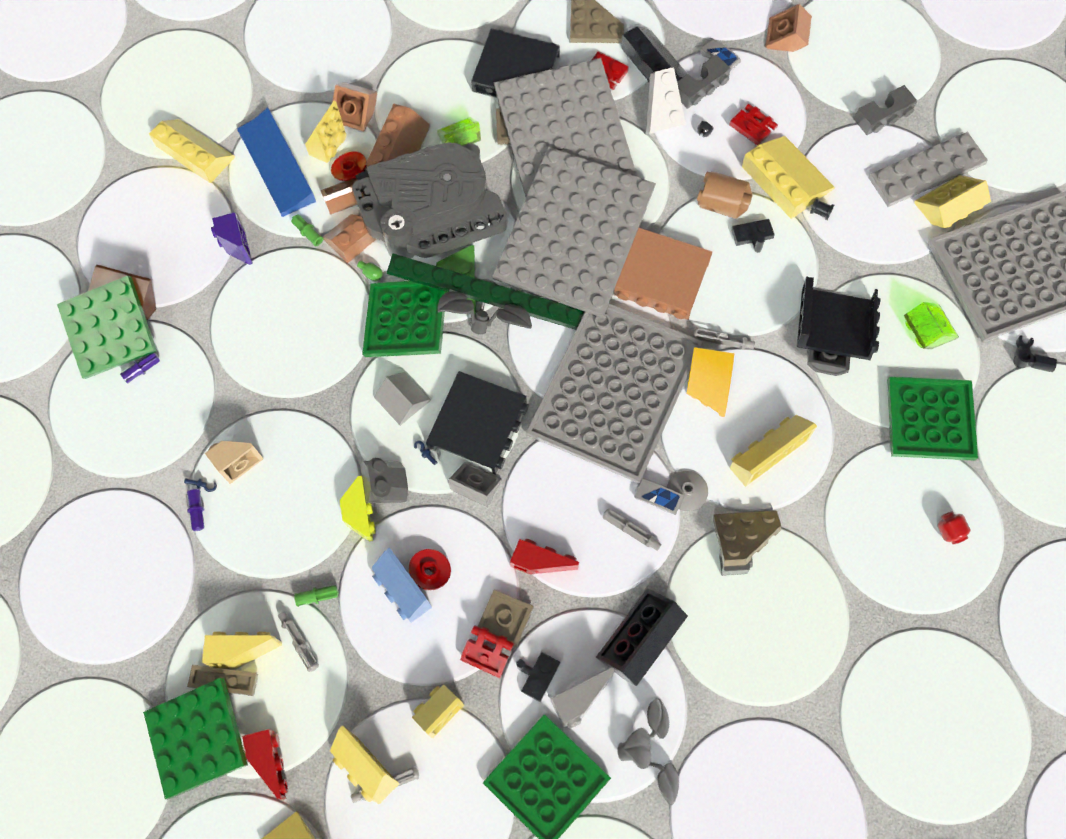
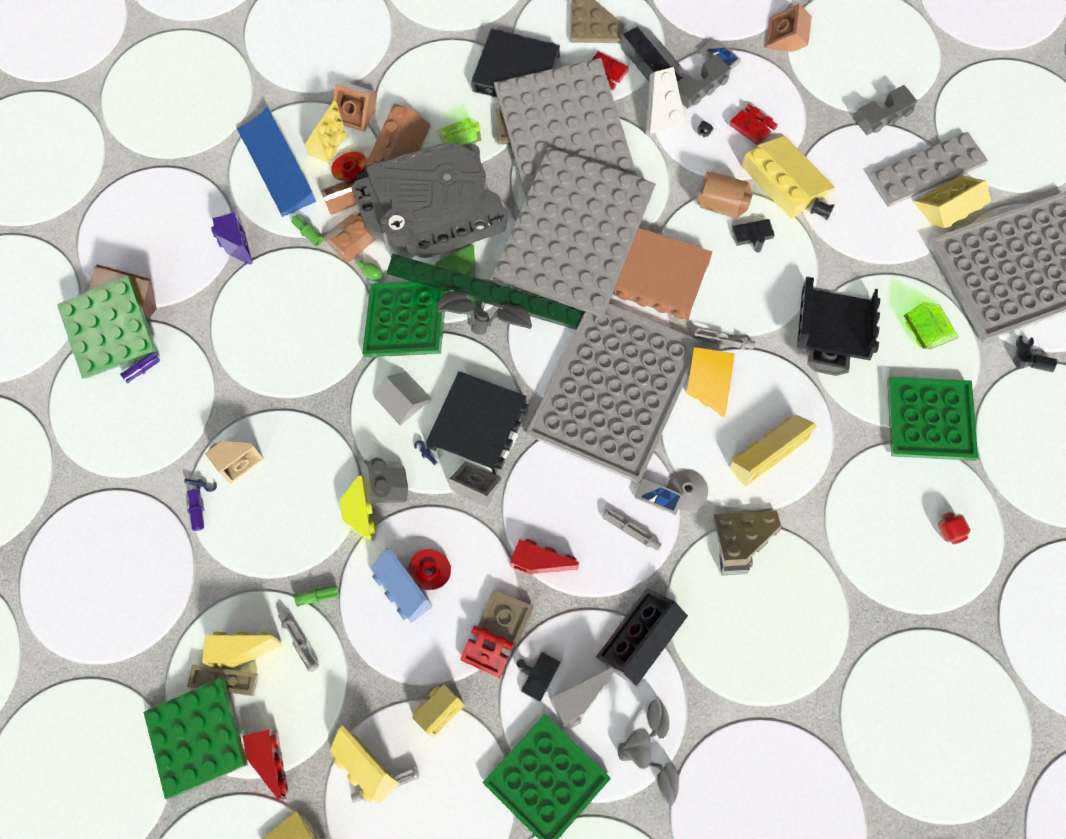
light yellow slope [149,119,235,183] -> none

